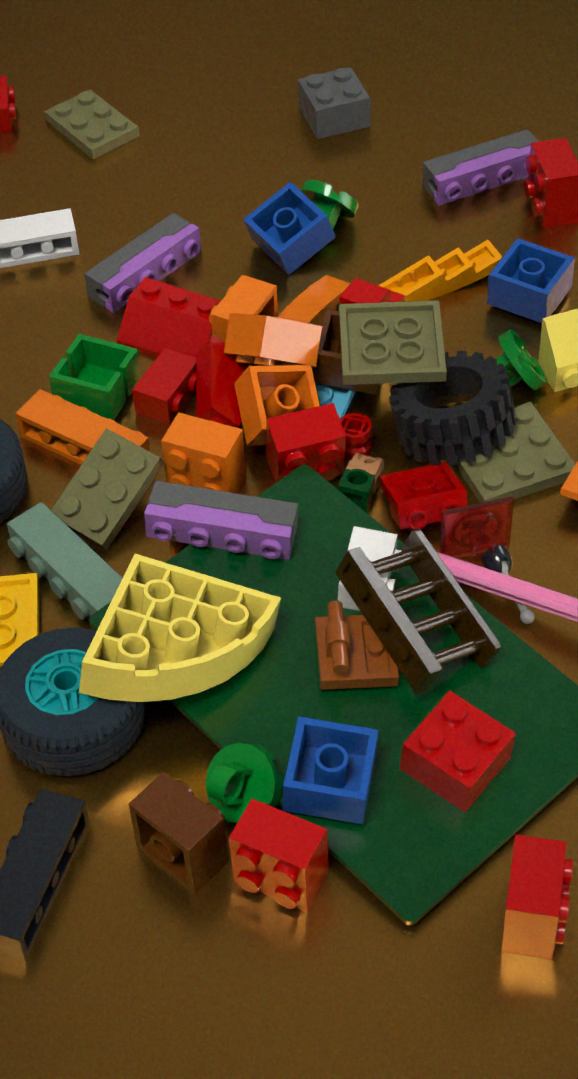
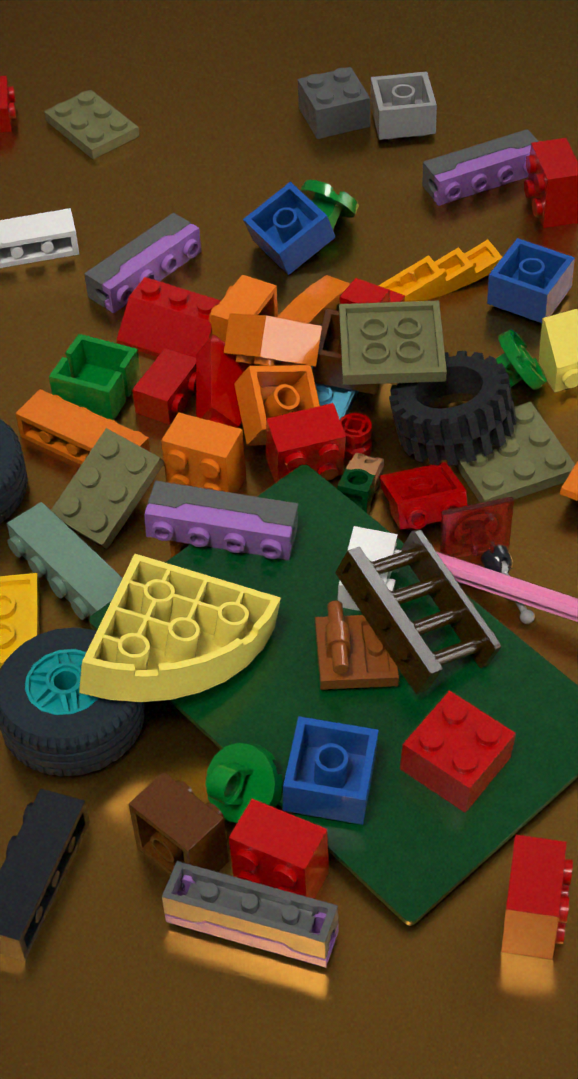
none -> dark grey piece [162,861,339,967]
none -> light grey brick [371,72,437,140]

